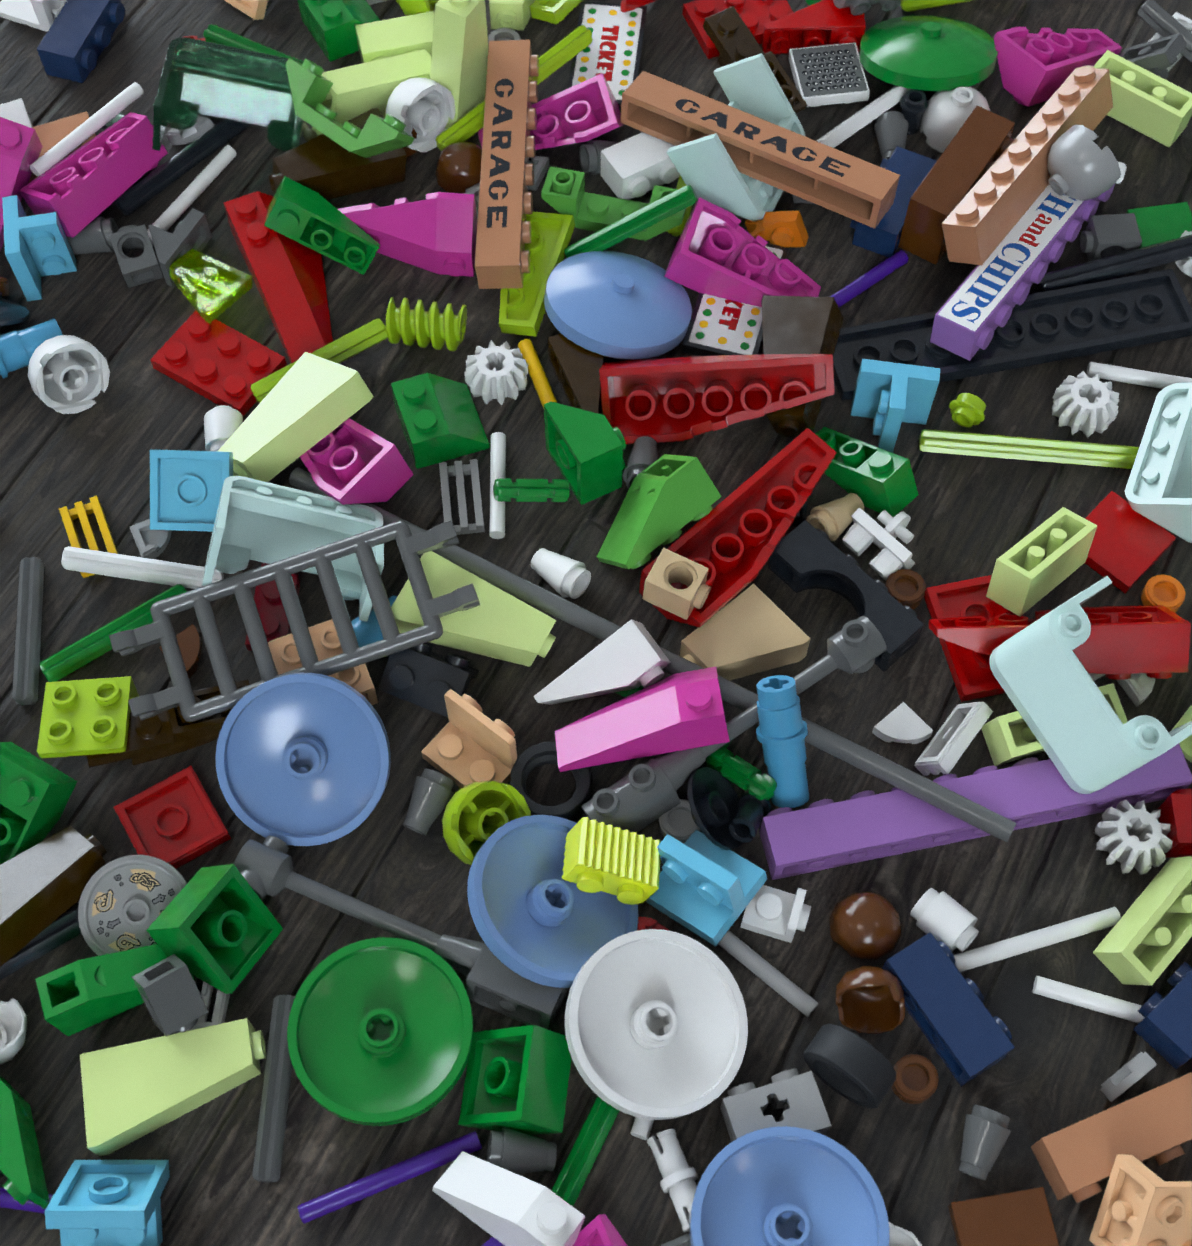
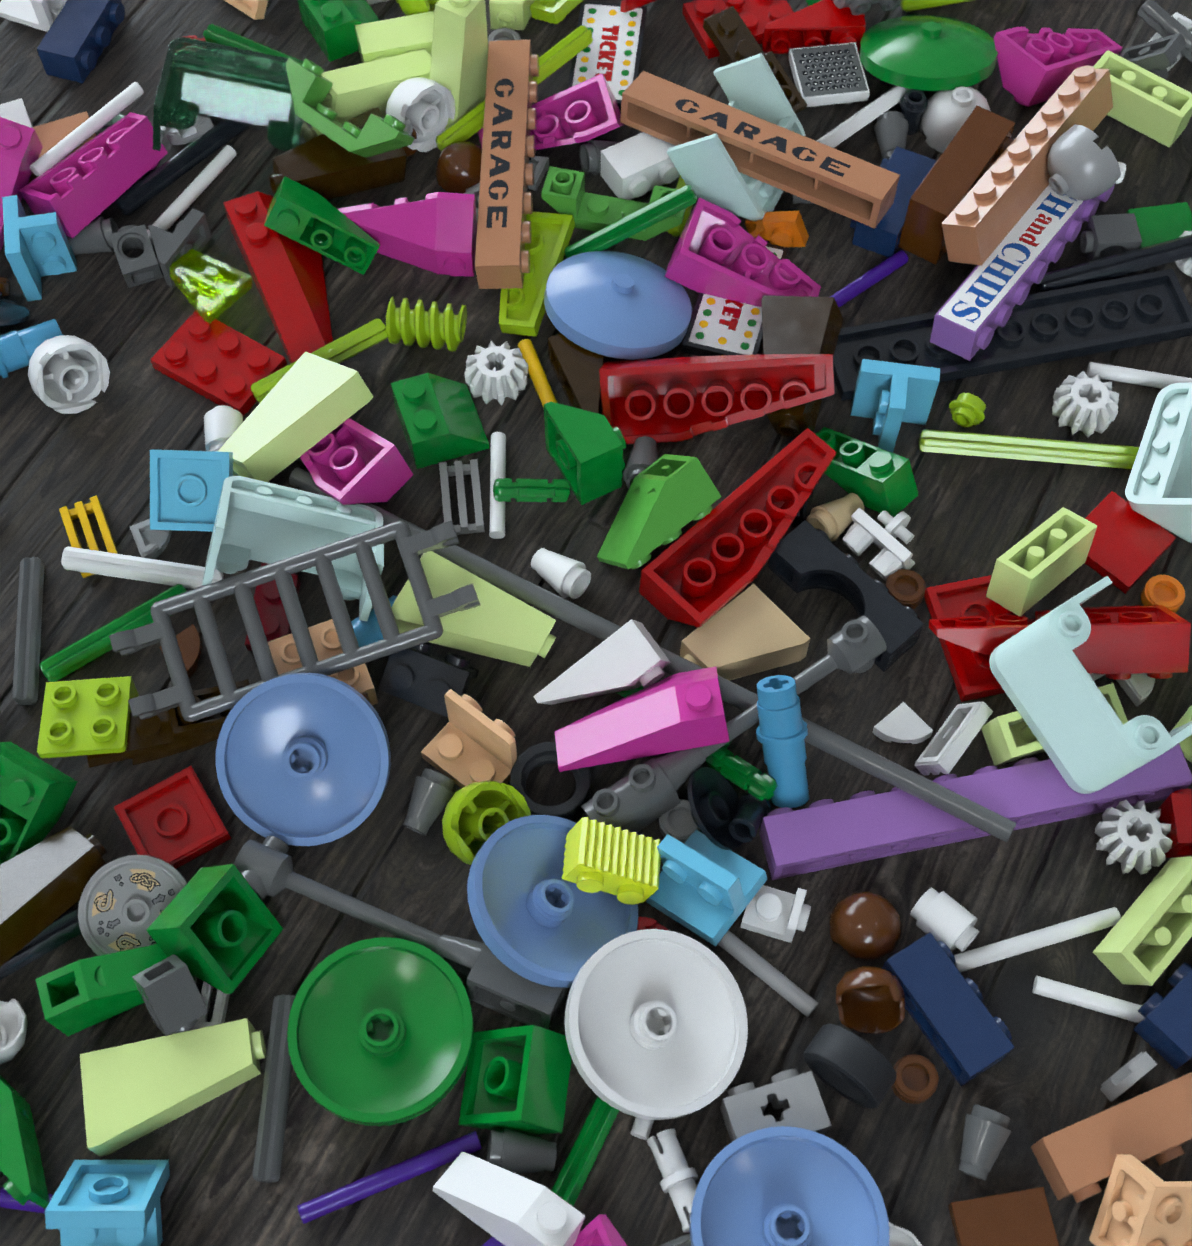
tan brick [642,547,711,620] -> none

